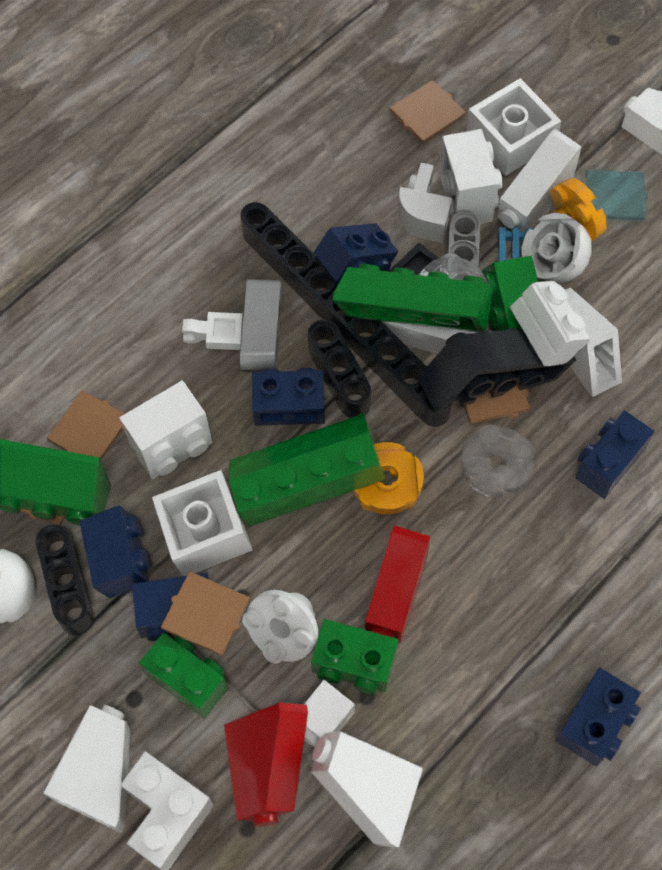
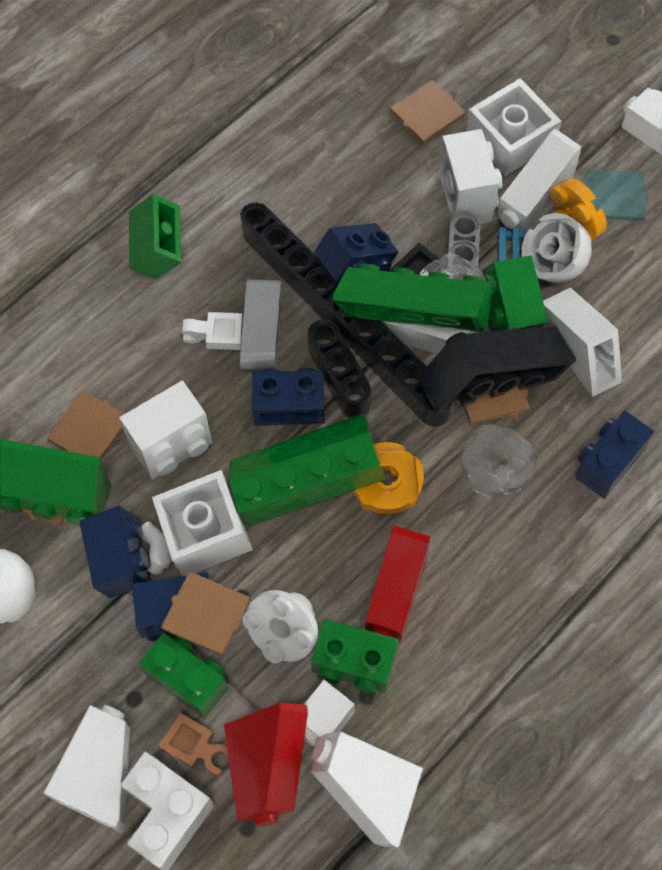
black beam [36,524,94,636] -> none
white brick [398,163,452,243] -> none
white brick [510,281,590,366] -> none
dark blue brick [556,667,641,767] -> none
none -> green brick [129,194,181,279]
none -> white arm [140,521,172,575]
none -> nougat plate [158,713,228,777]

